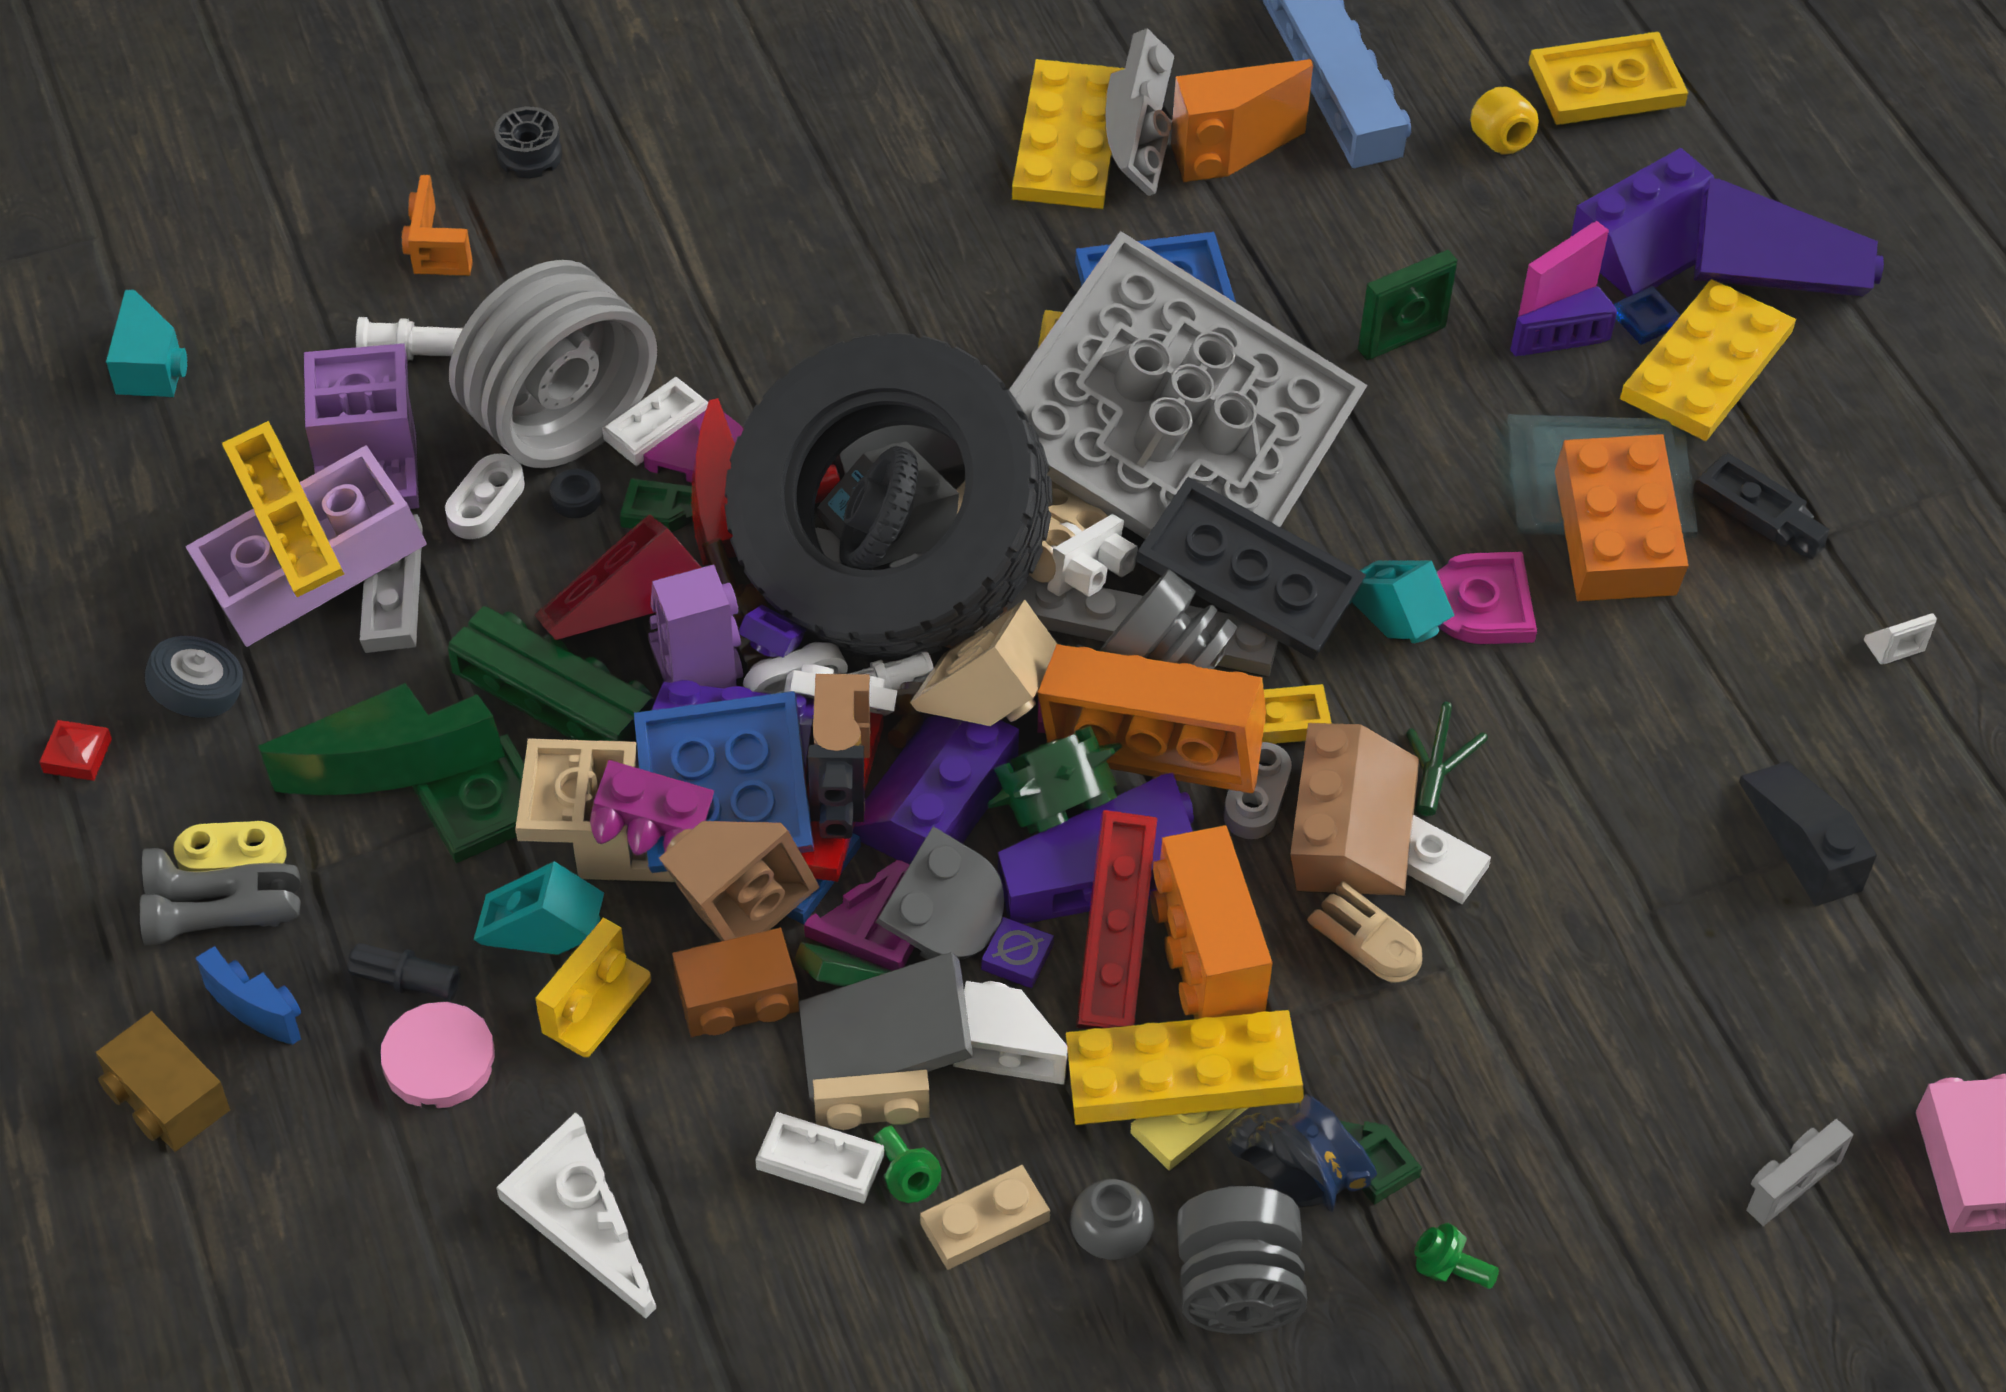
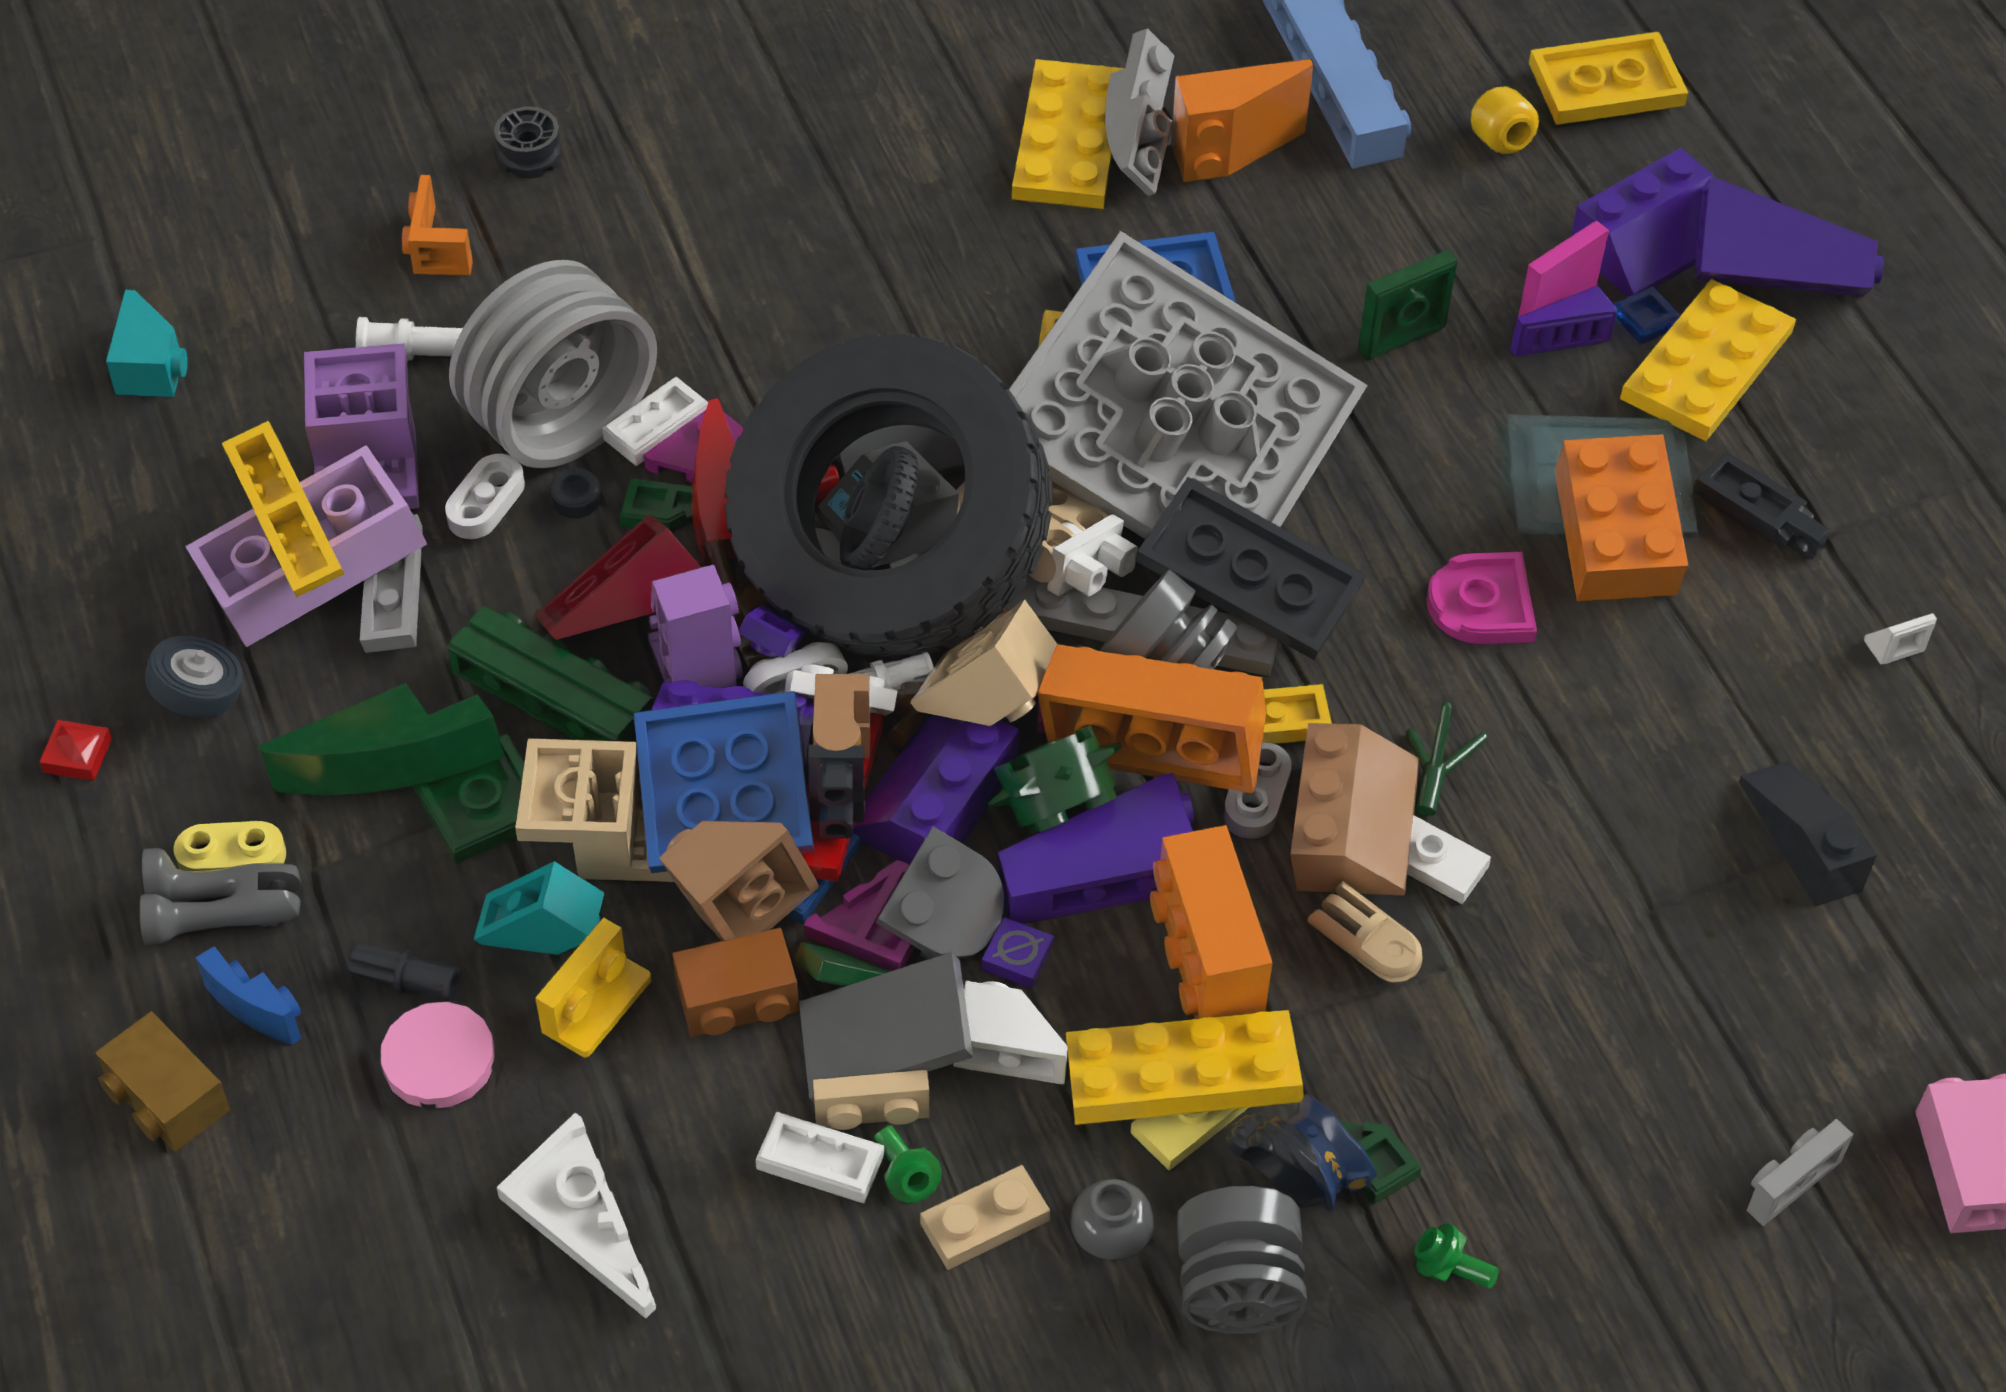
magenta plate [590,760,715,855] -> none
red tile [1076,810,1157,1029] -> none
teal slope [1352,560,1455,643] -> none

